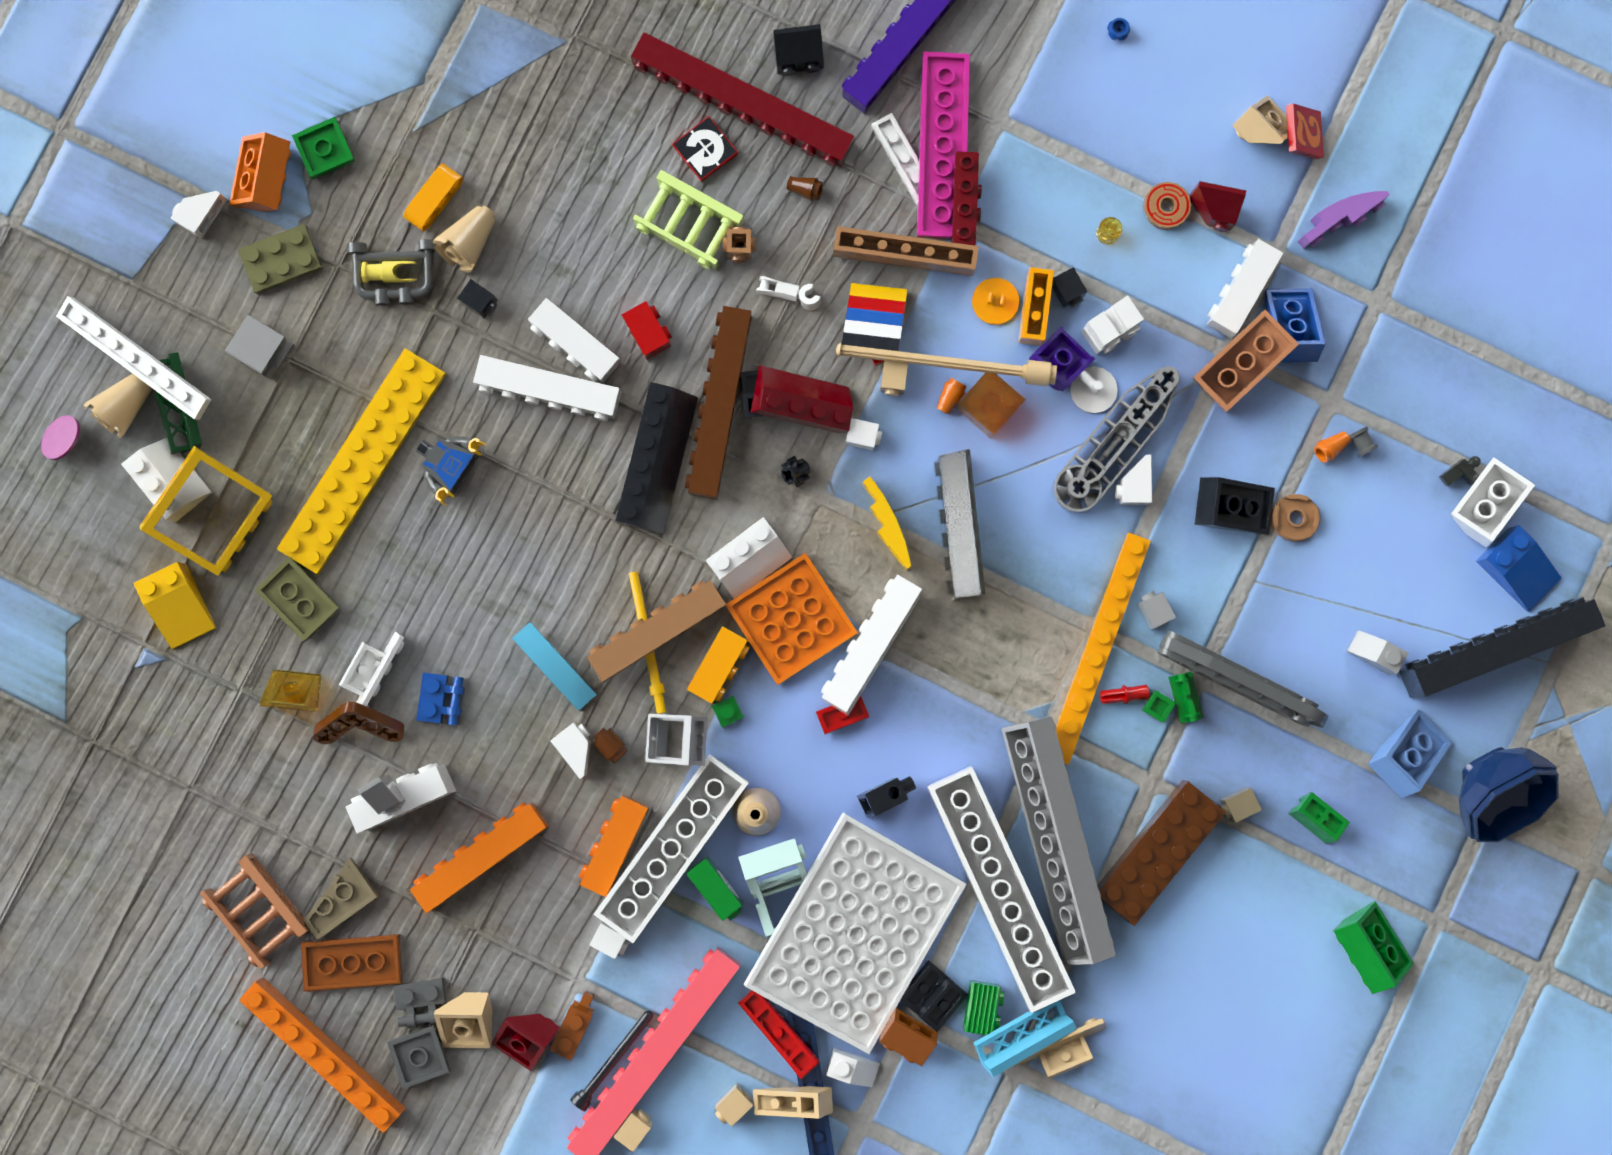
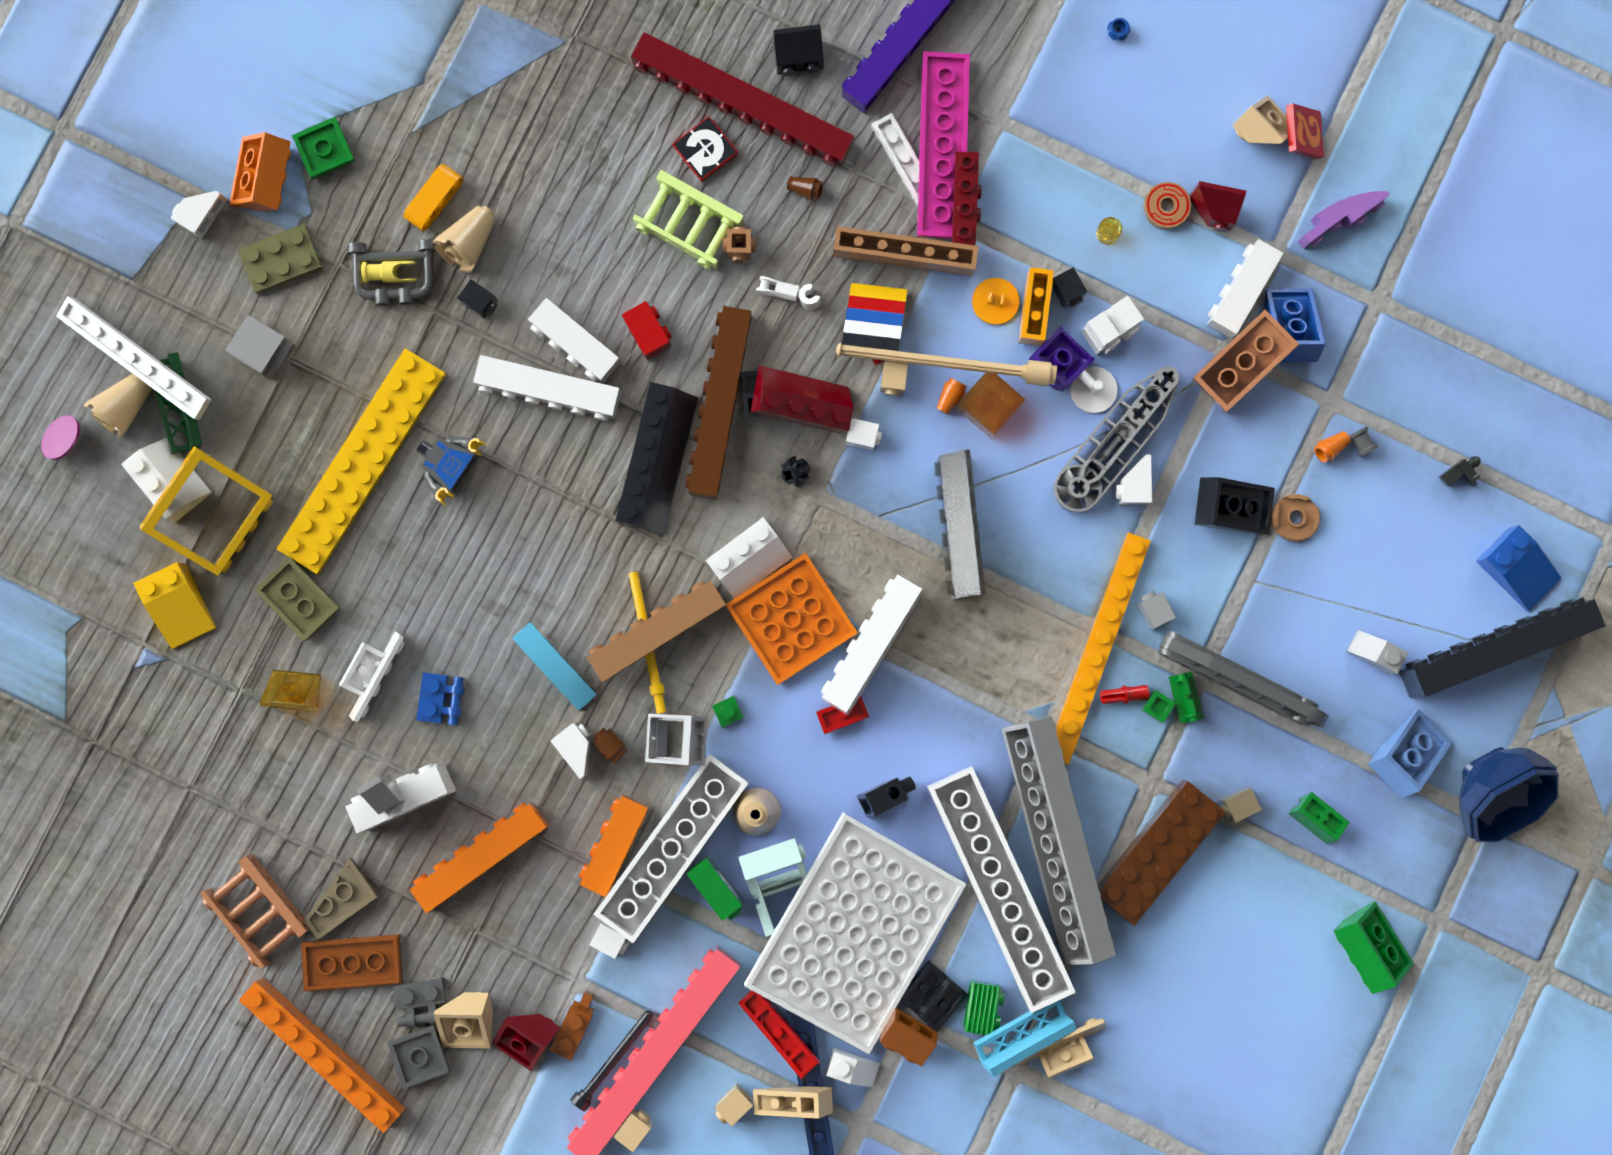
reddish brown beam [313,702,405,744] -> none
light orange brick [687,626,750,704] -> none
yellow slope [862,476,911,571] -> none
white slope [1450,457,1535,548] -> none

